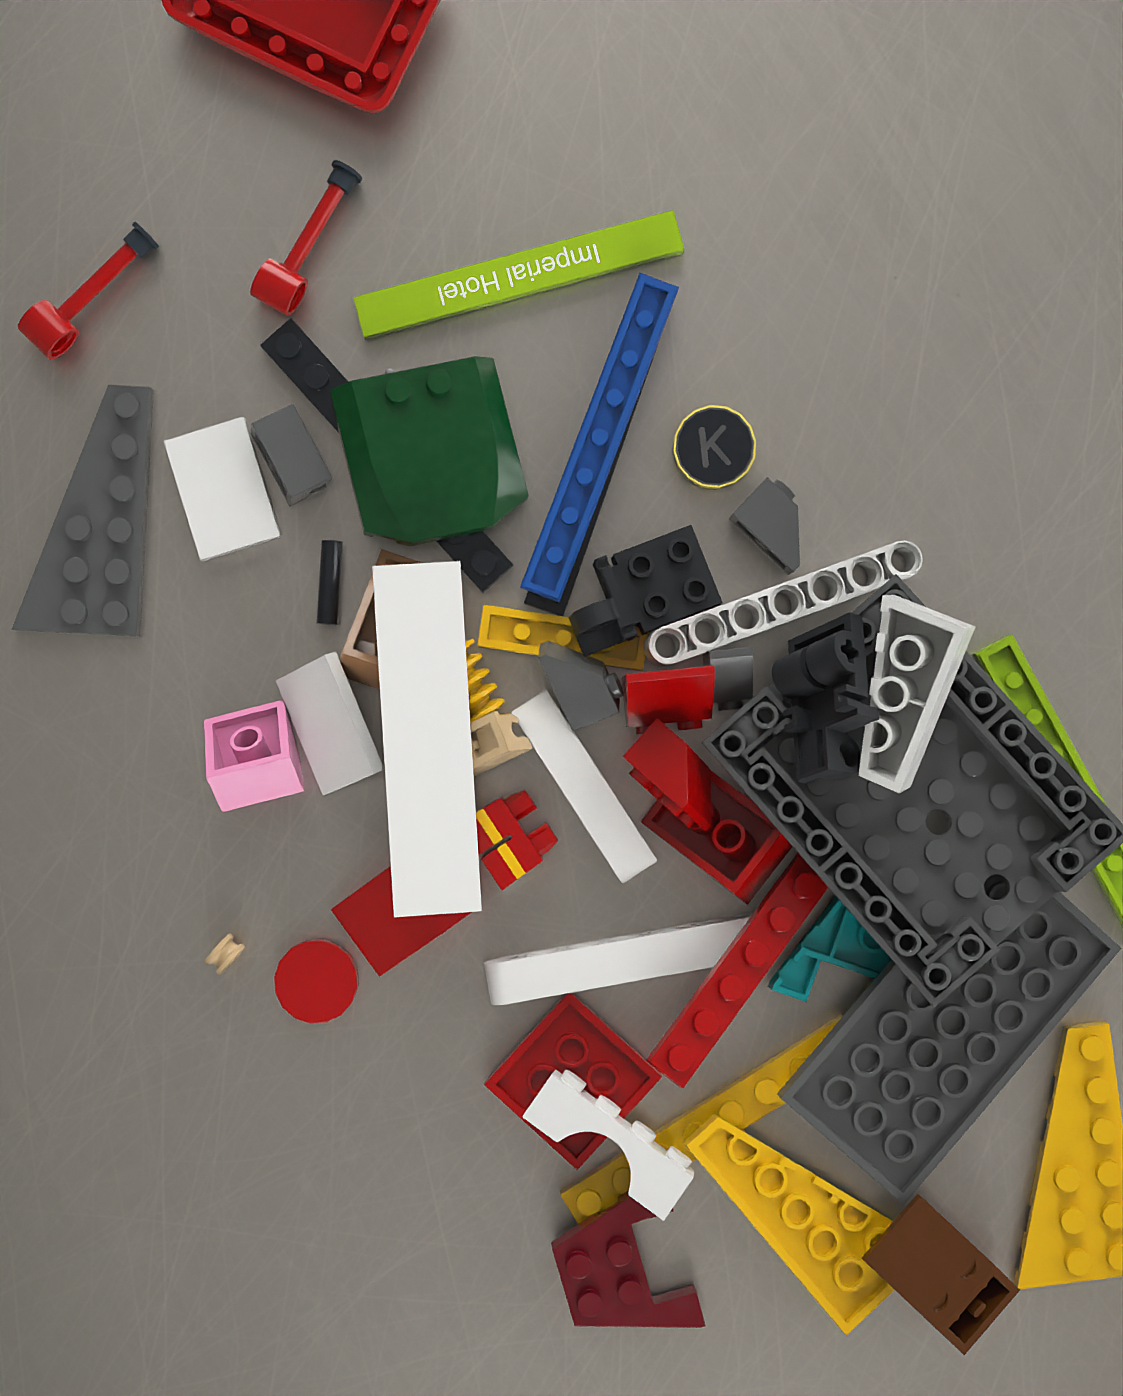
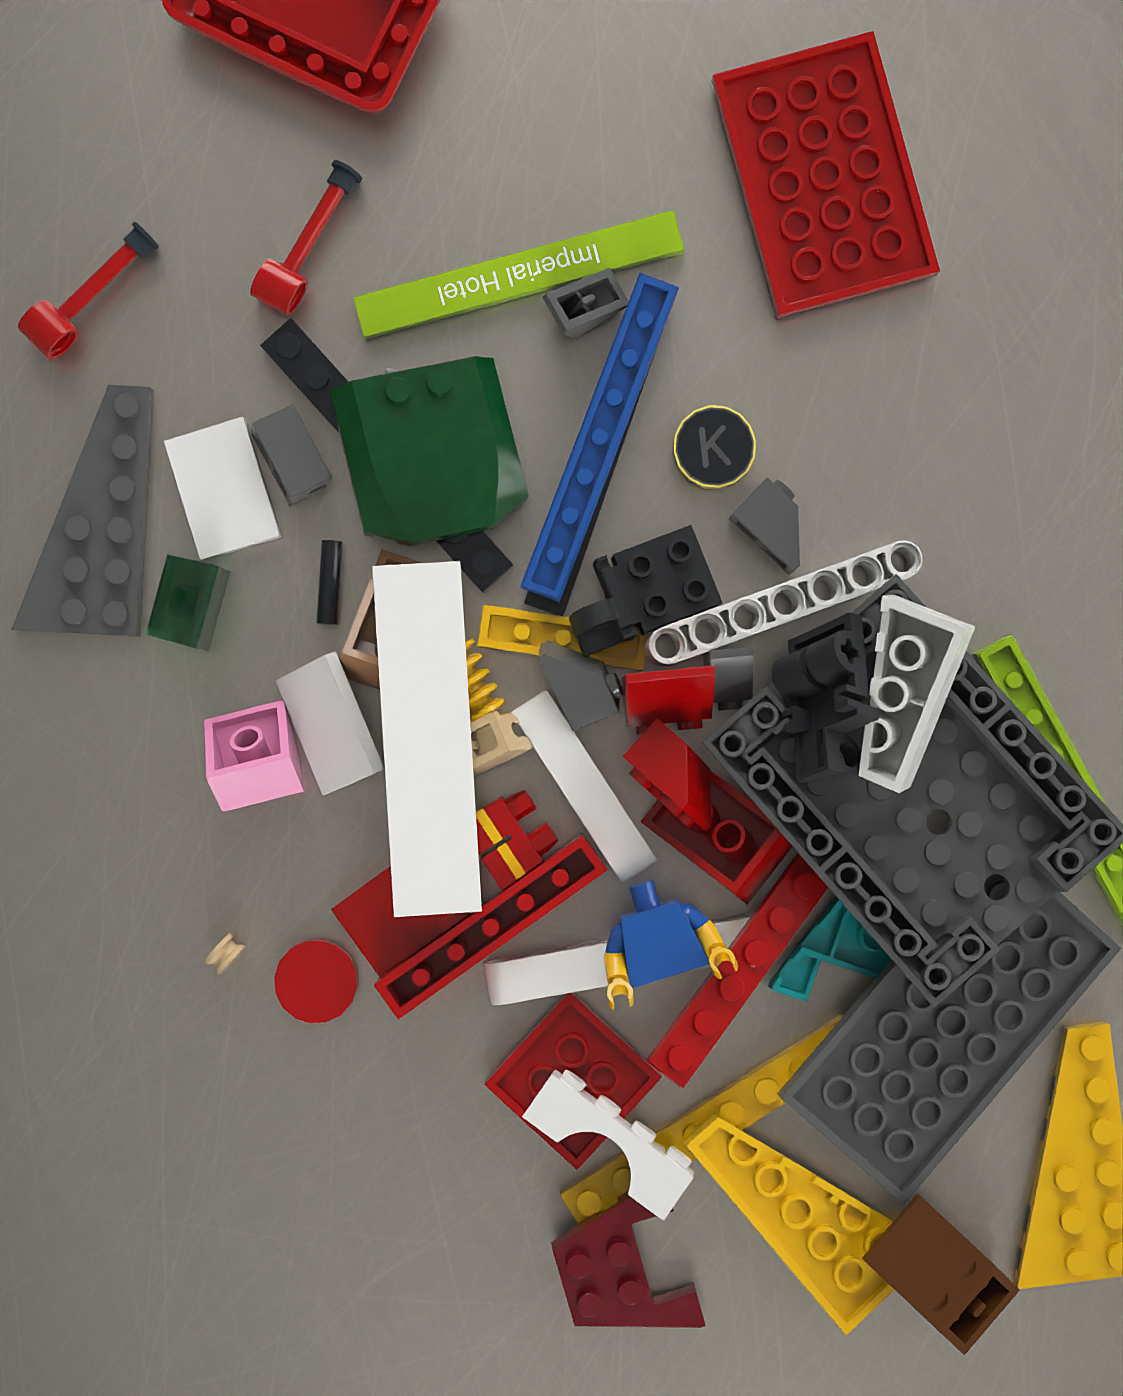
none -> clear green slope [146,554,230,651]
none -> red brick [374,833,607,1020]
none -> dark grey slope [542,268,629,339]
none -> blue torso [604,880,738,1010]
none -> red plate [711,31,940,319]

